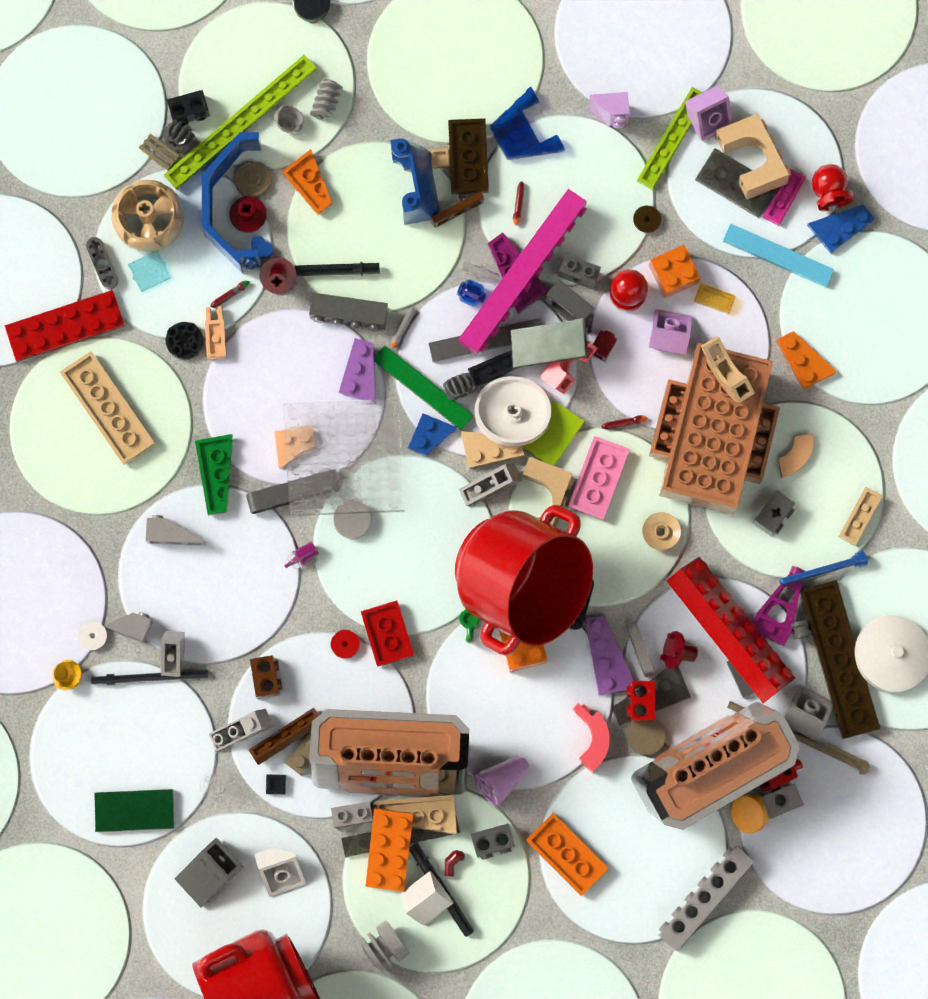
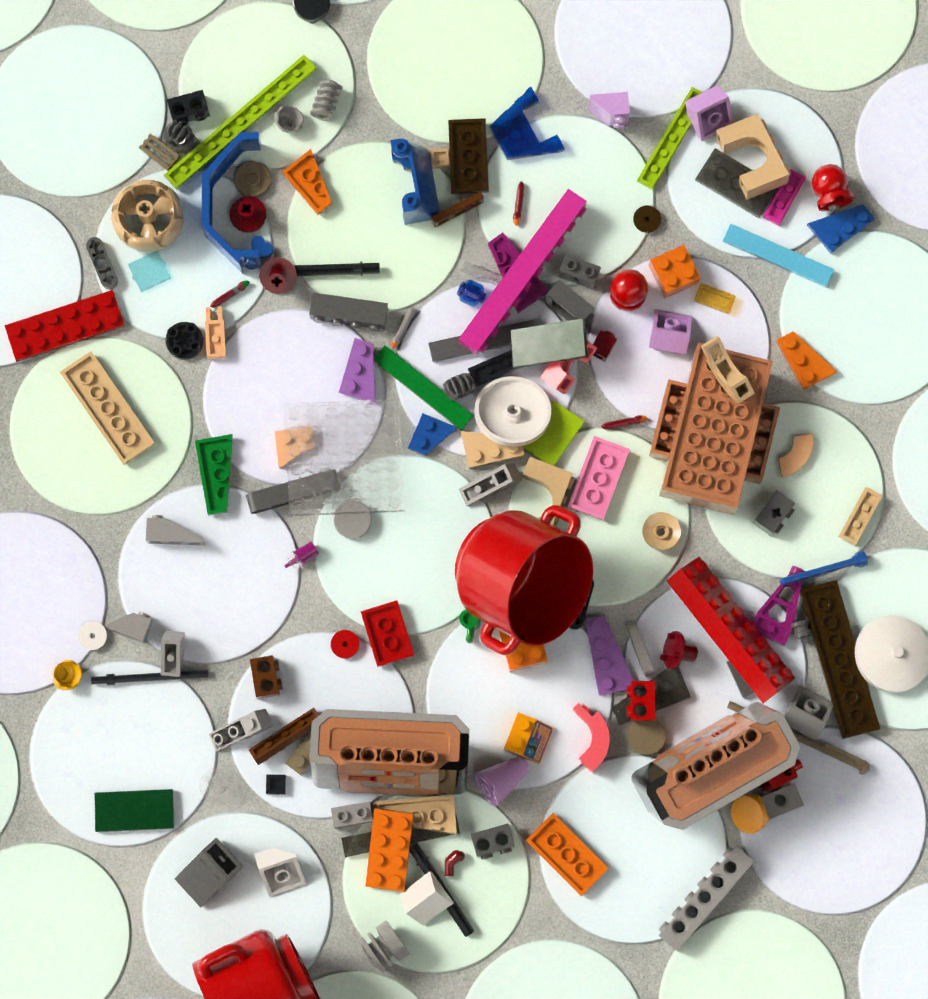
none -> slope [504,712,554,764]

